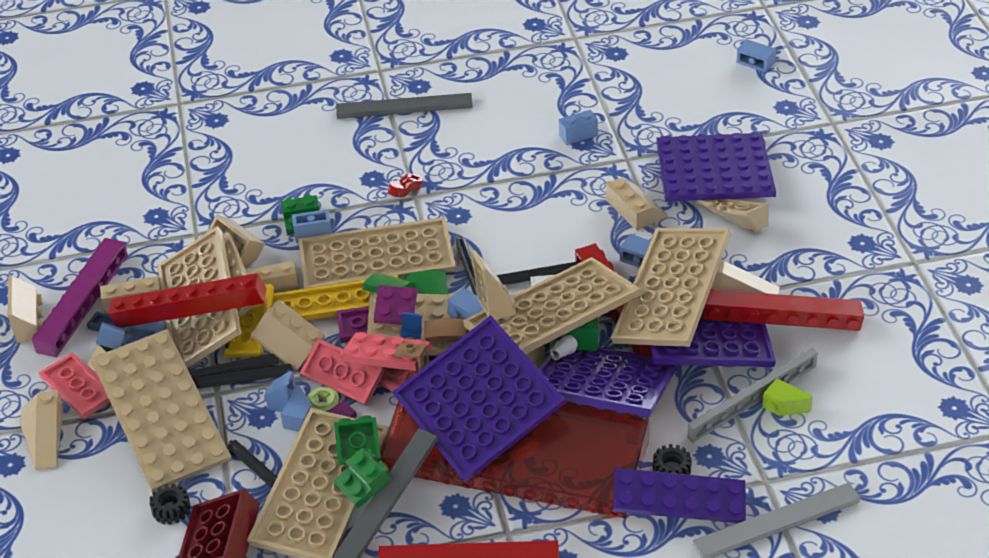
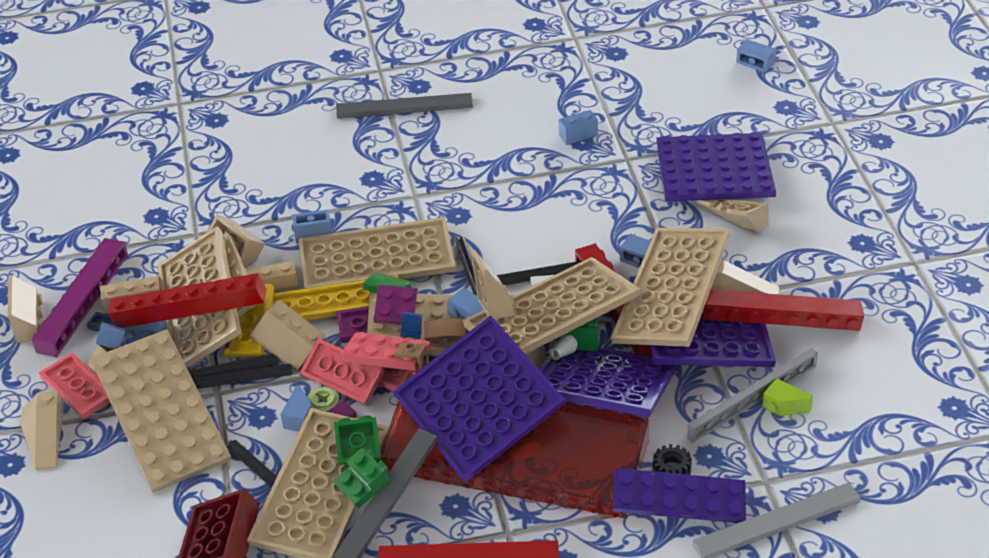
black tyre [149,484,191,525] -> none
medium blue slope [264,371,296,412] -> none
green plate [281,194,320,235] -> none
red piece [388,174,423,197] -> none
green slope [405,270,449,295] -> none
tan slope [606,177,667,231] -> none

